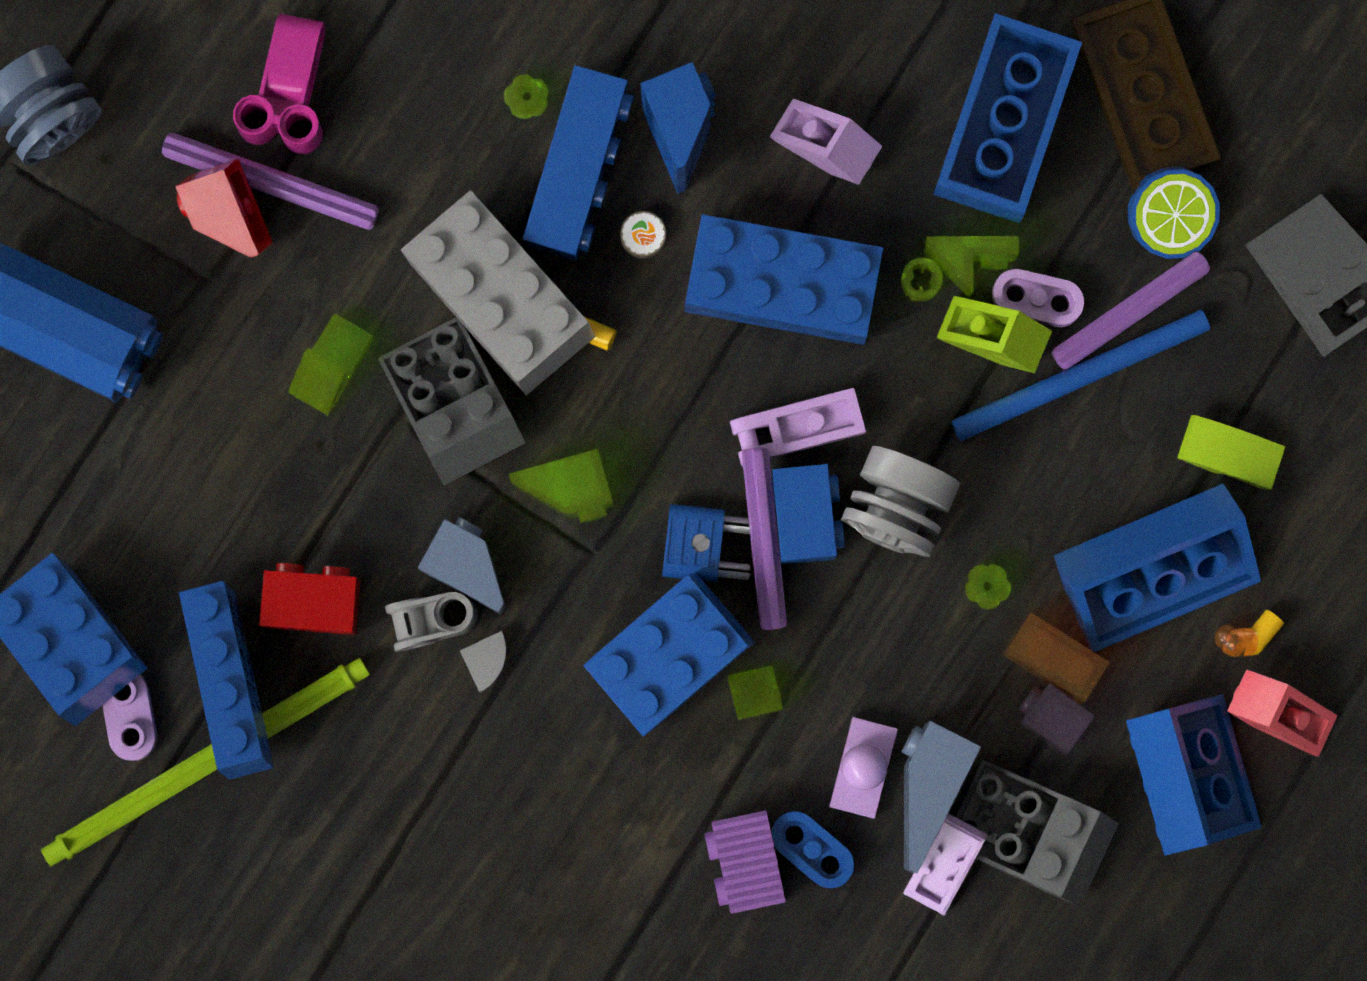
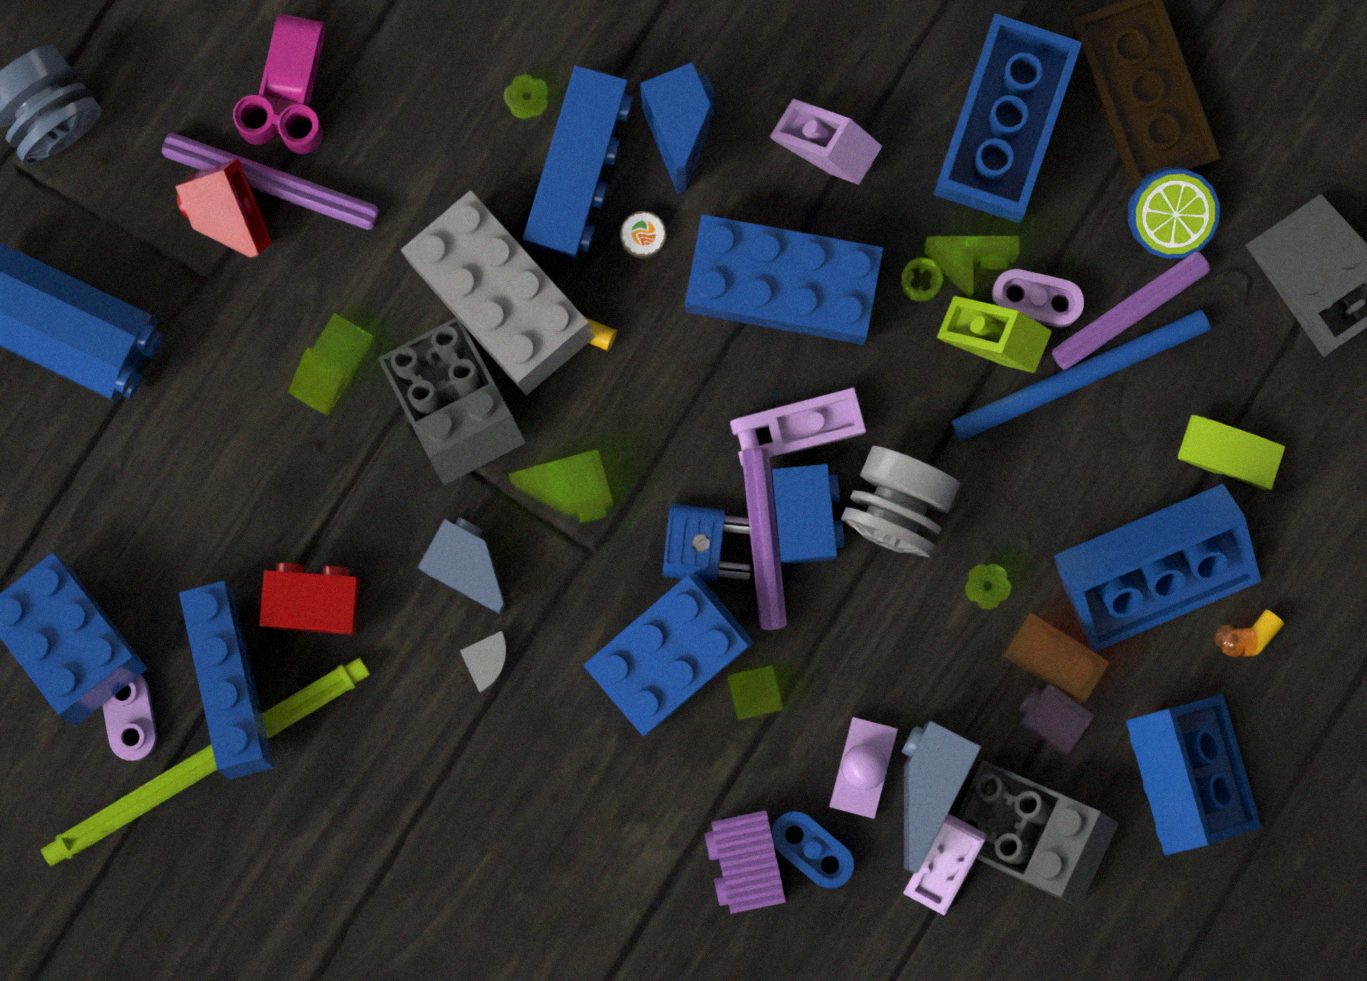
light grey piece [385,592,478,652] -> none
coral slope [1227,669,1338,757] -> none

